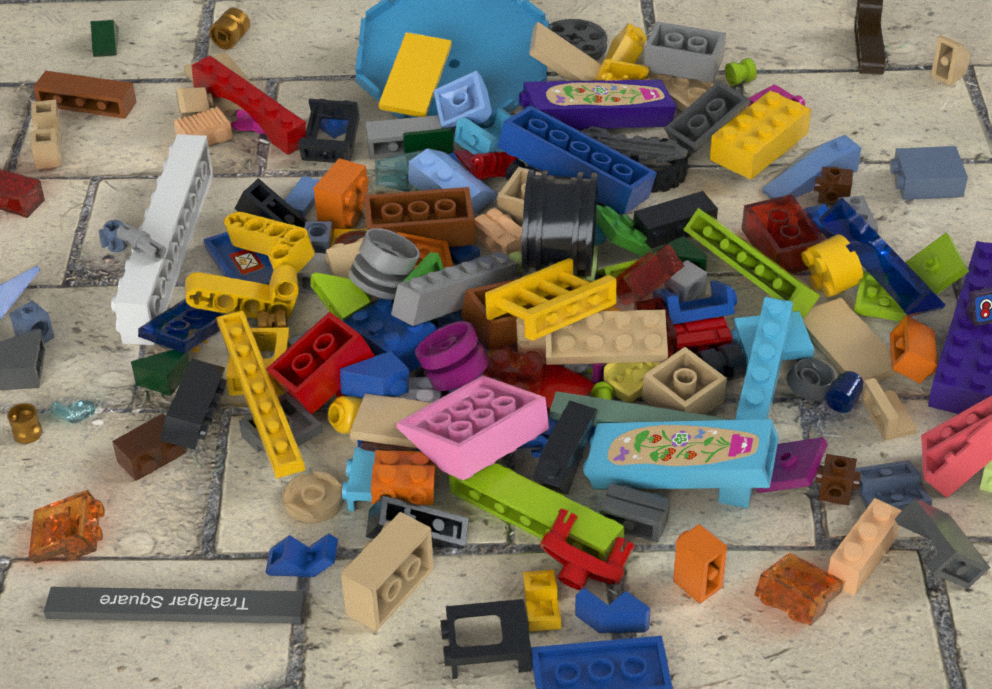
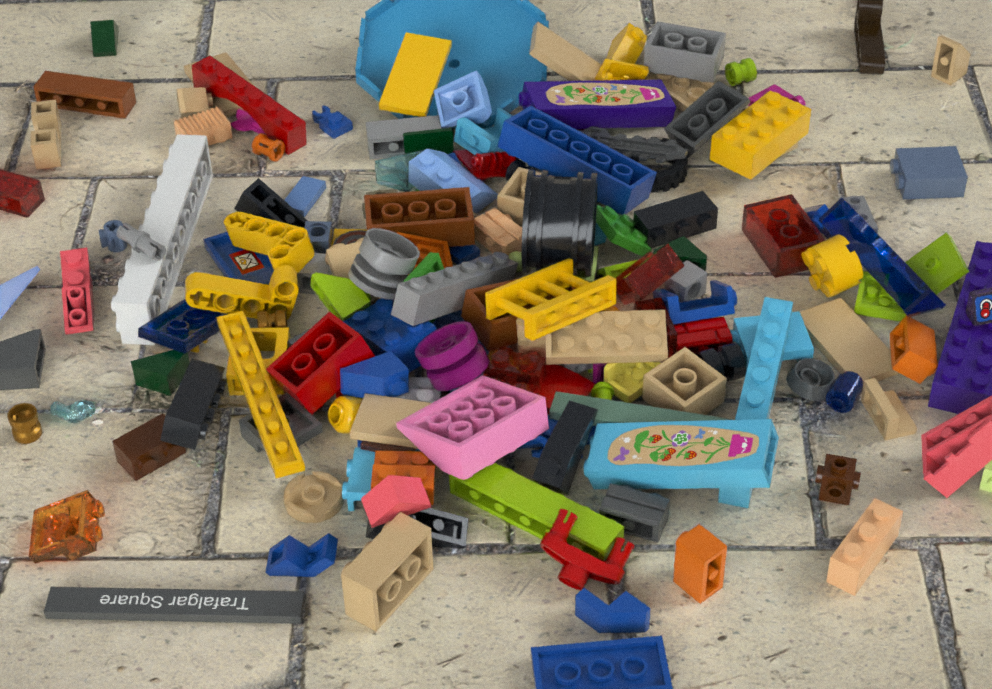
sand blue brick [9,300,55,344] -> none
pearl gold wheel [209,7,250,50] -> none
black window [298,99,360,163] -> none
orange brick [314,158,369,233] -> none
black window [440,599,532,679] -> none
yellow slope [522,569,561,632] -> none
dark grey wedge [549,19,607,60] -> none
lime brick [683,208,821,318] -> none
clear orange plate [754,552,845,626] -> none
magenta plate [755,437,828,493] -> none
medium blue wedge [762,135,861,205] -> none
reddish brown brick [814,167,853,205] -> none
sand blue slope [855,460,932,510] -> none
dark grey panel [894,498,991,589] -> none
none -> coral slope [60,248,94,335]
none -> orange bush [252,133,285,162]
none -> coral slope [361,475,431,528]

